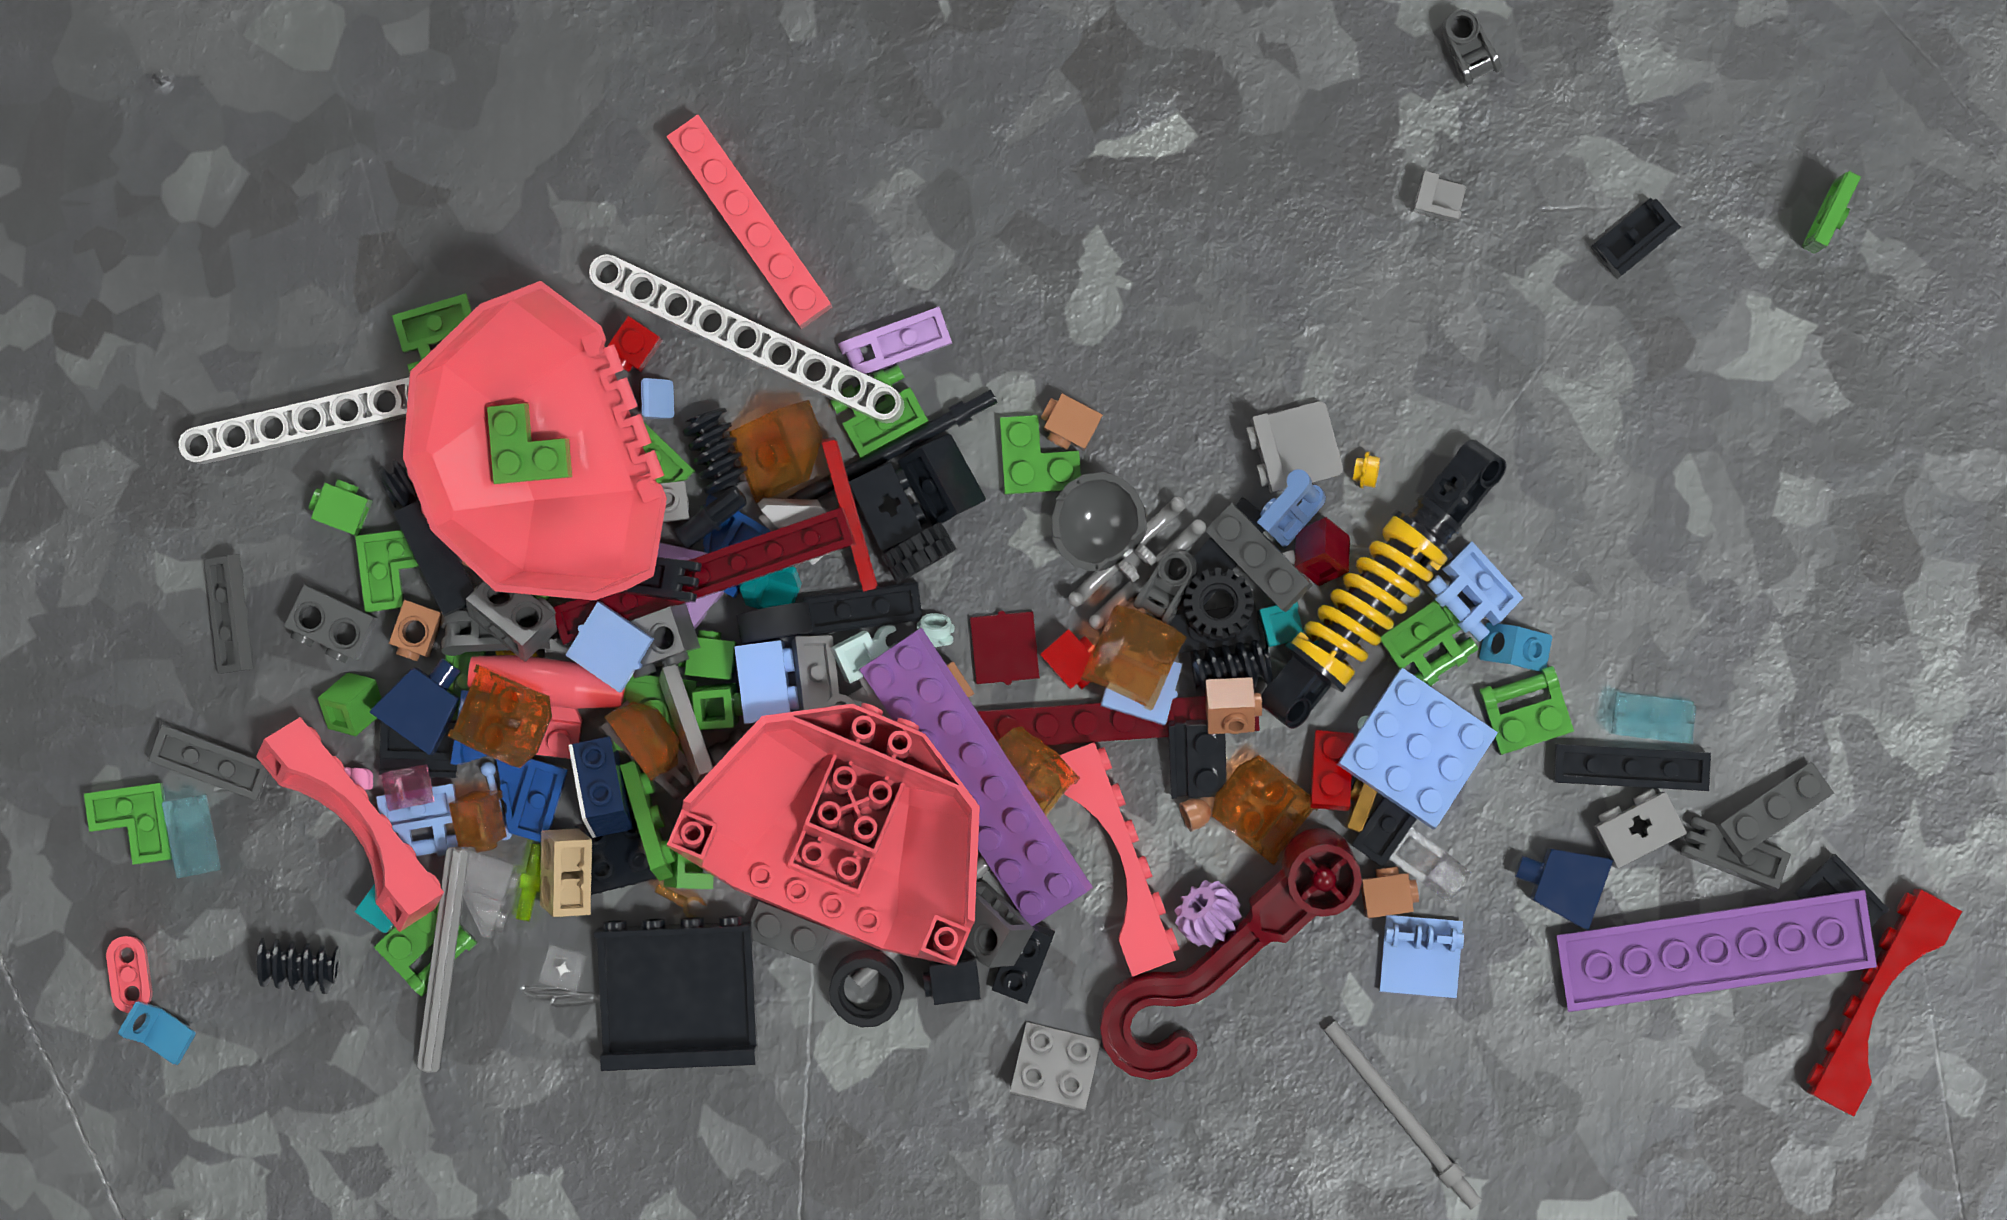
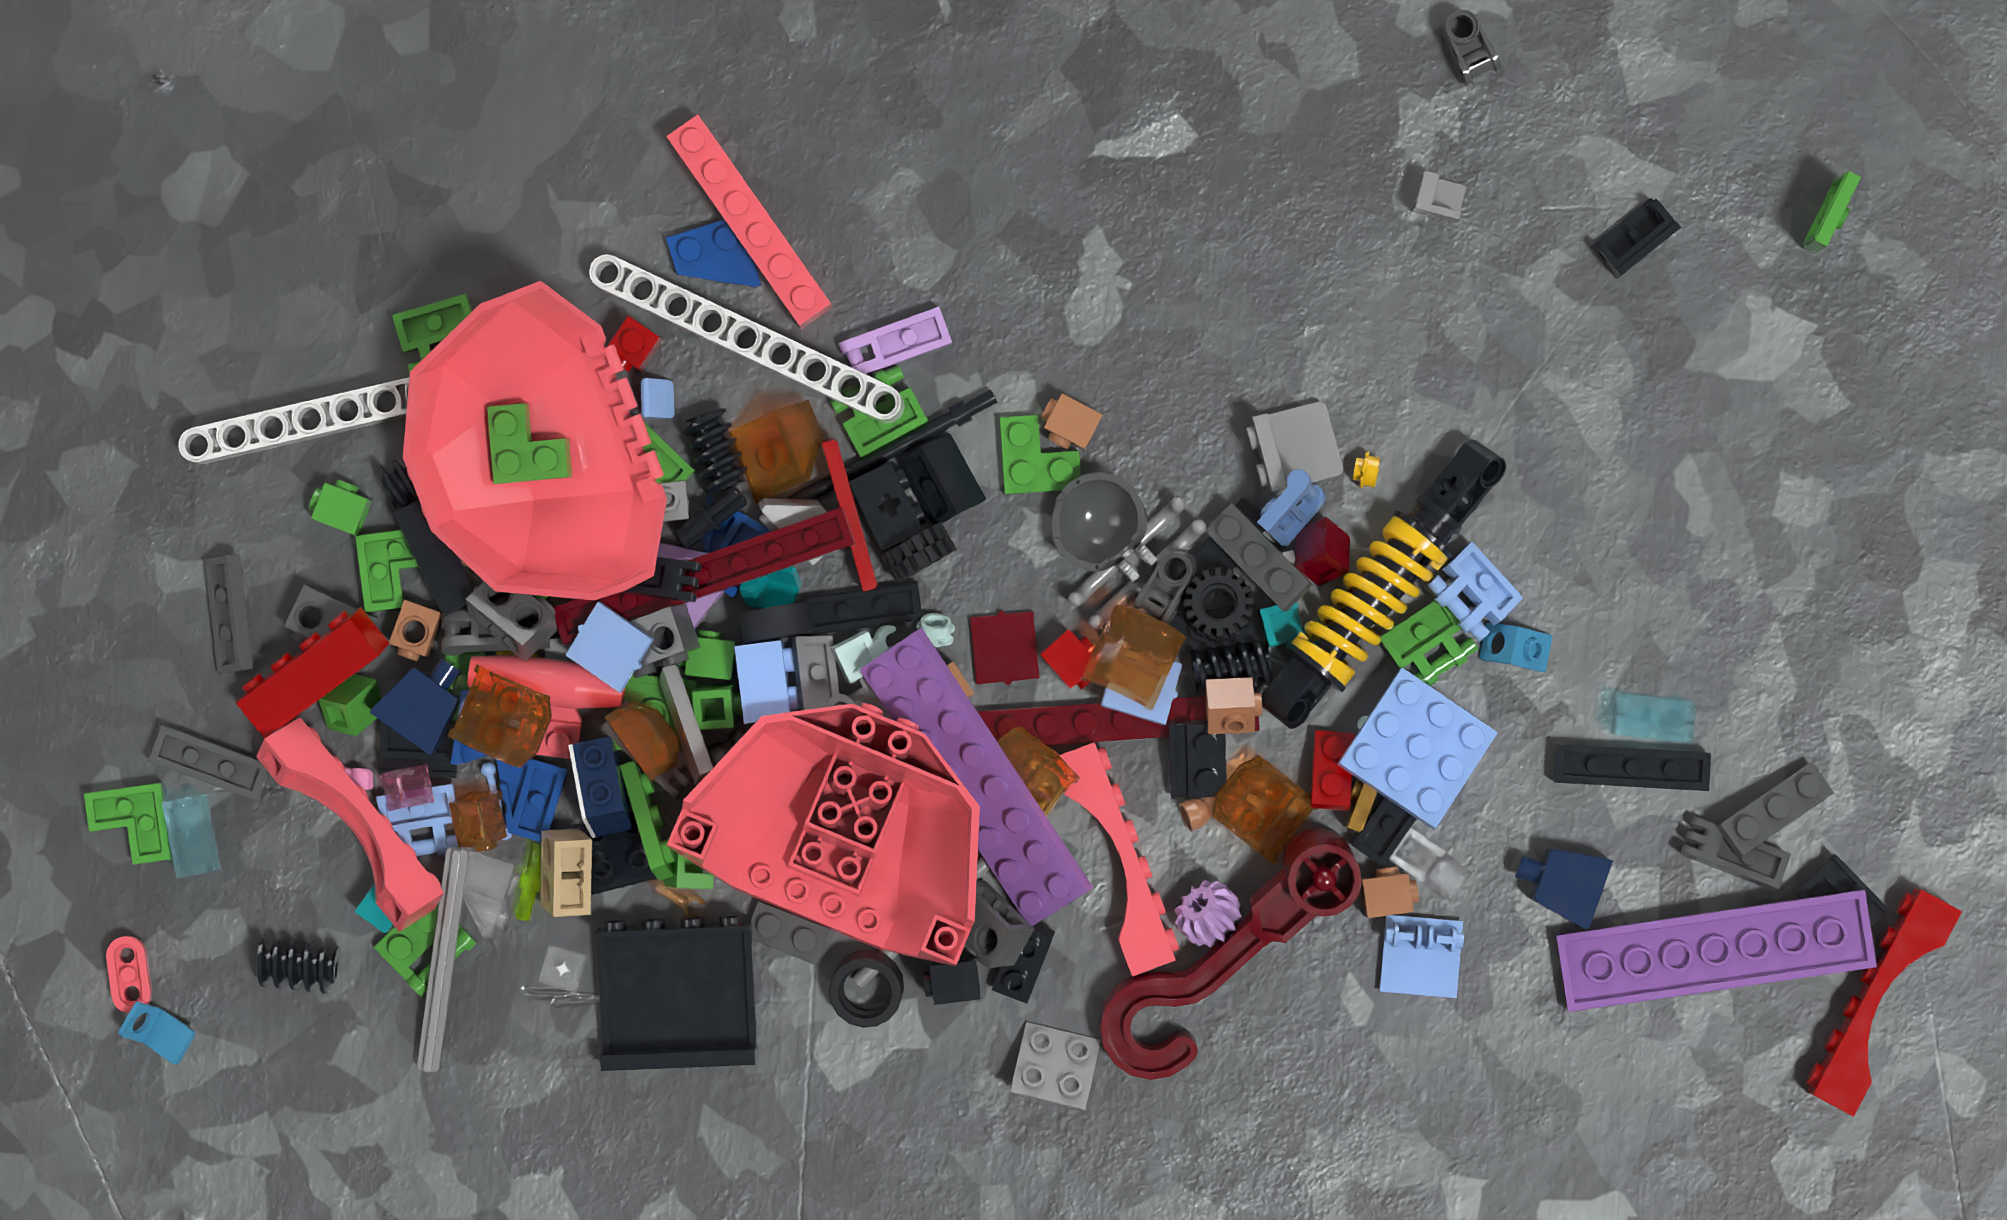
light grey bar [1324,1020,1482,1210] -> none
bright green plate [1479,666,1574,755] -> none
light grey brick [1593,788,1687,868] -> none
none -> red brick [236,607,390,739]
none -> blue wing [666,220,762,288]

